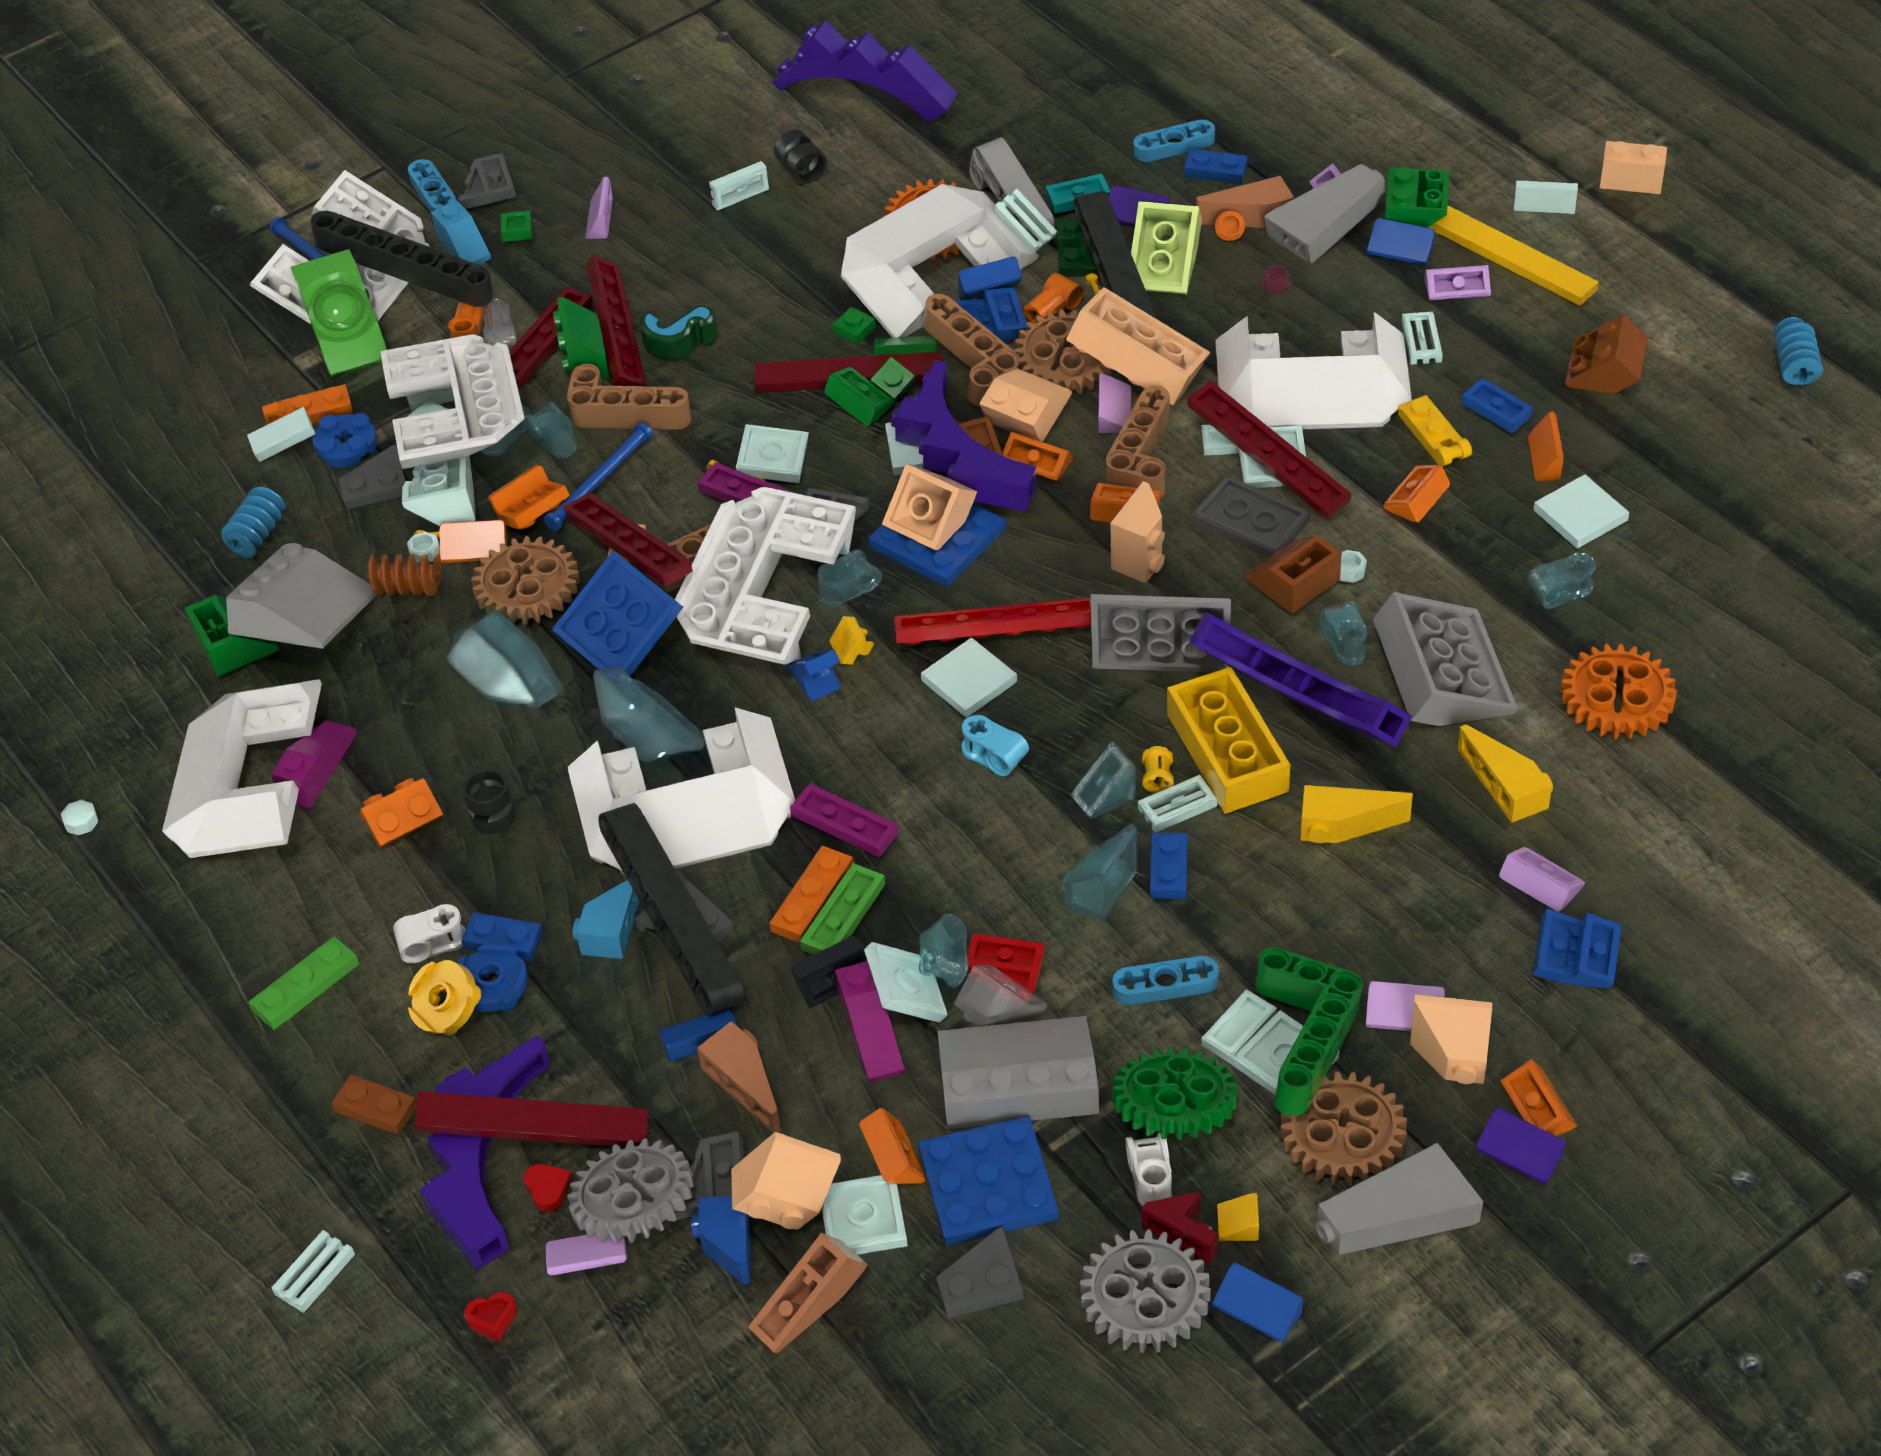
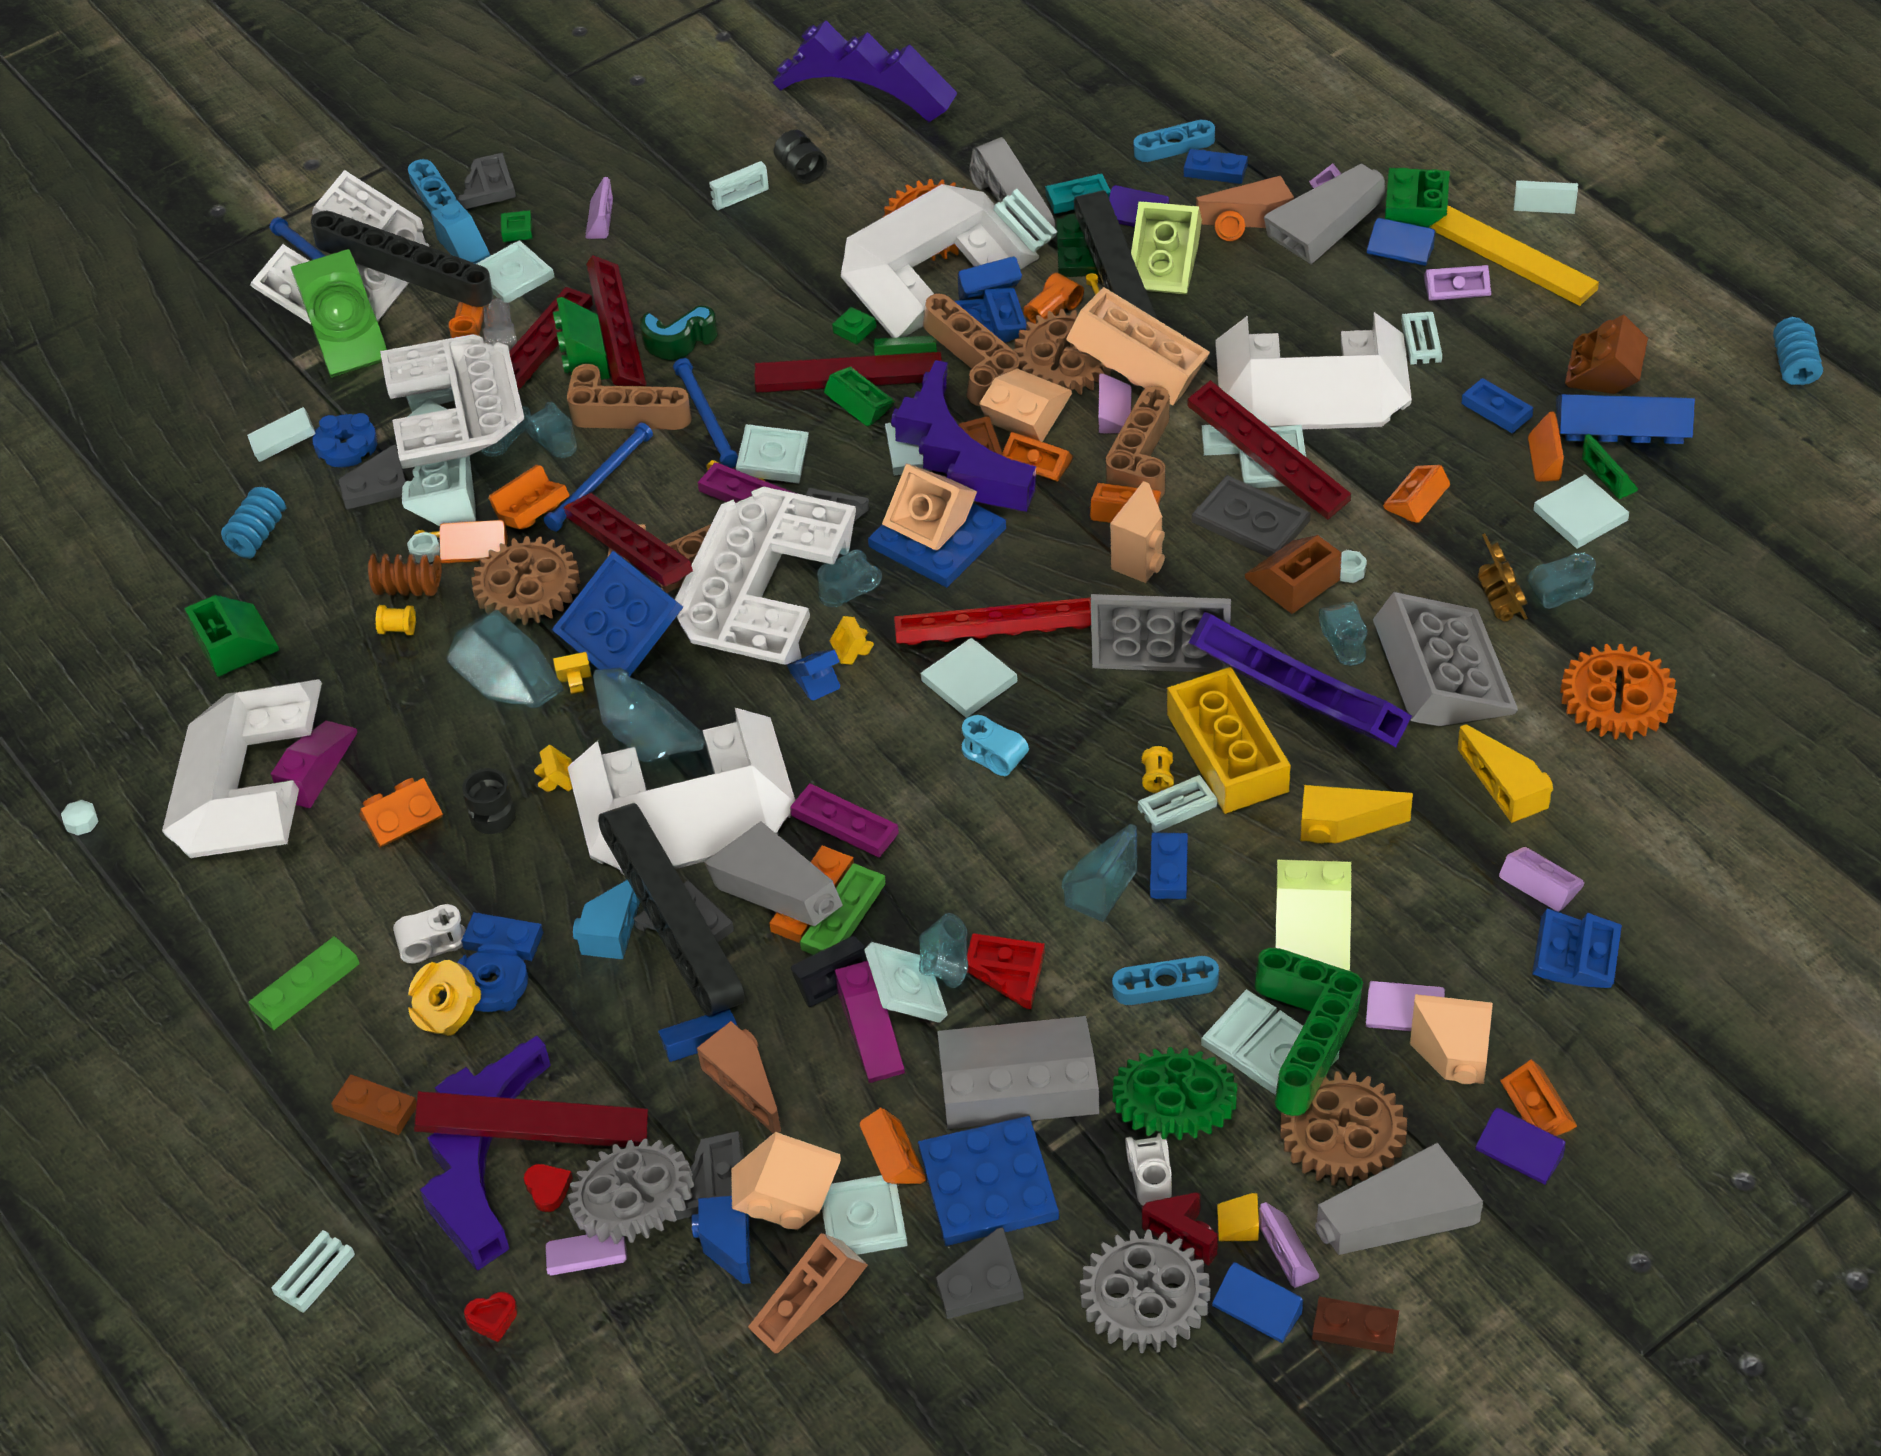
light grey slope [226,543,376,649] -> none
orange hinge [262,384,353,425] -> none
green plate [871,357,915,403] -> none
clear slope [954,966,1048,1026] -> none
clear light blue slope [1071,742,1136,819] -> none
clear pink plate [1261,265,1291,293] -> none
yellow plate [1398,395,1472,467] -> none
light nougat slope [1600,141,1667,194] -> none
none -> yellow bush [376,605,416,635]
none -> light aqua tile [476,240,554,305]
none -> yellow tile [534,744,573,792]
none -> yellow tile [553,652,592,694]
none -> blue bar [673,358,738,468]
none -> light grey slope [704,821,843,926]
none -> lavender slope [1259,1202,1319,1288]
none -> yellowish green slope [1275,860,1351,971]
none -> copper plate [1312,1296,1400,1354]
none -> pearl gold hinge [1478,533,1528,621]
none -> blue slope [1556,394,1695,444]
none -> green slope [1582,434,1638,499]

